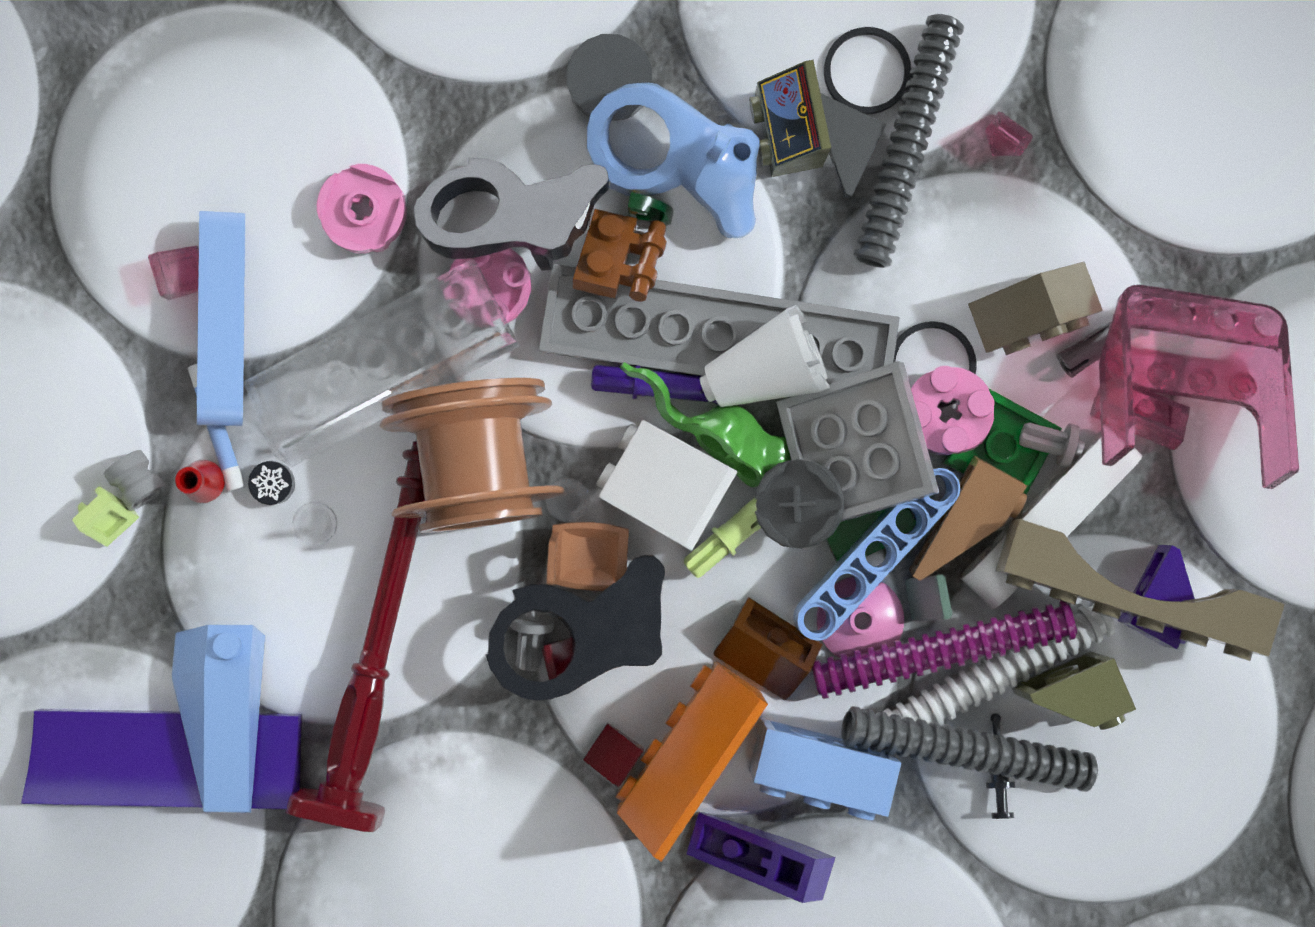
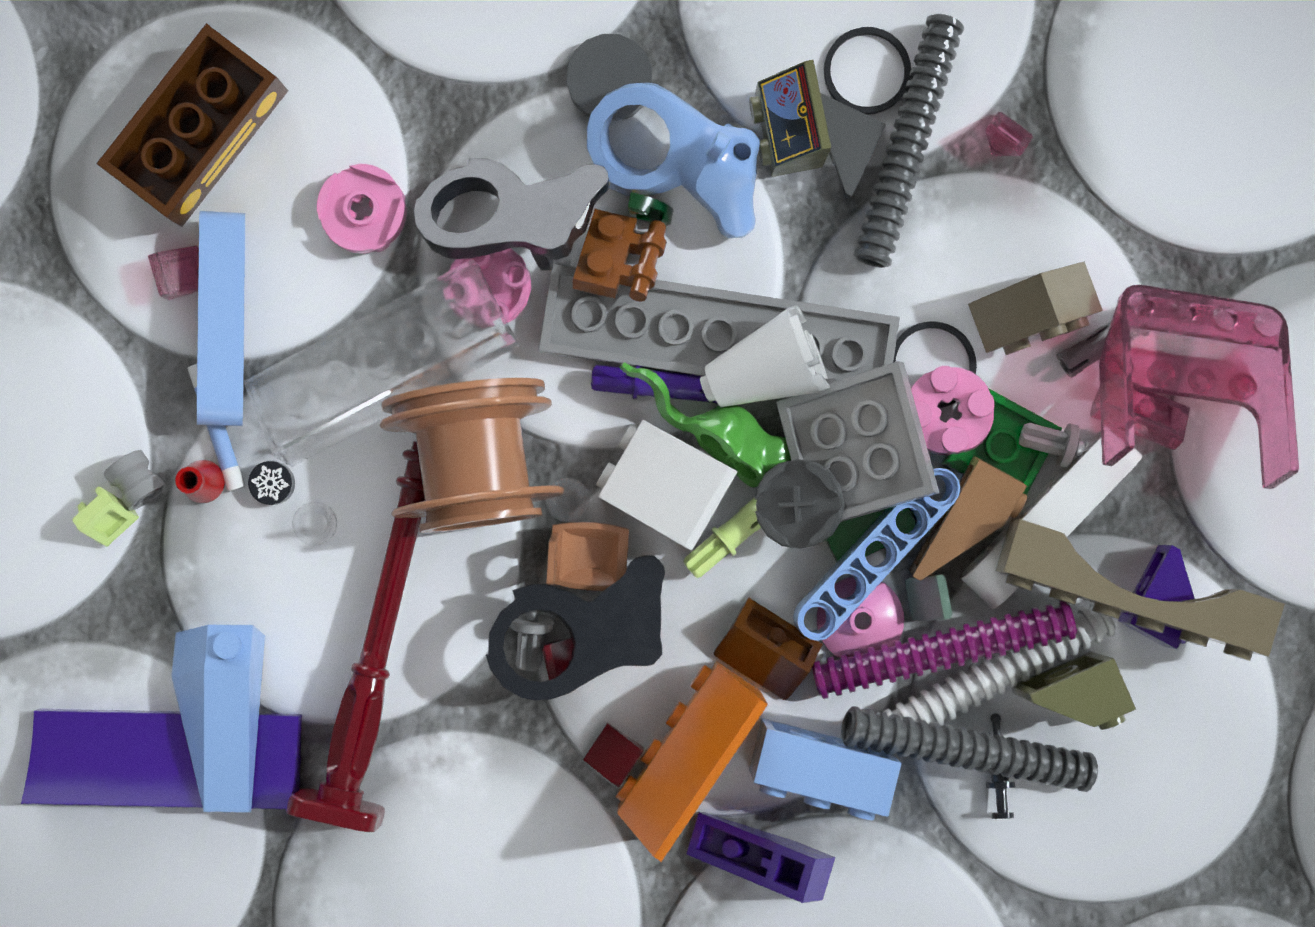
none -> reddish brown brick [96,23,289,227]

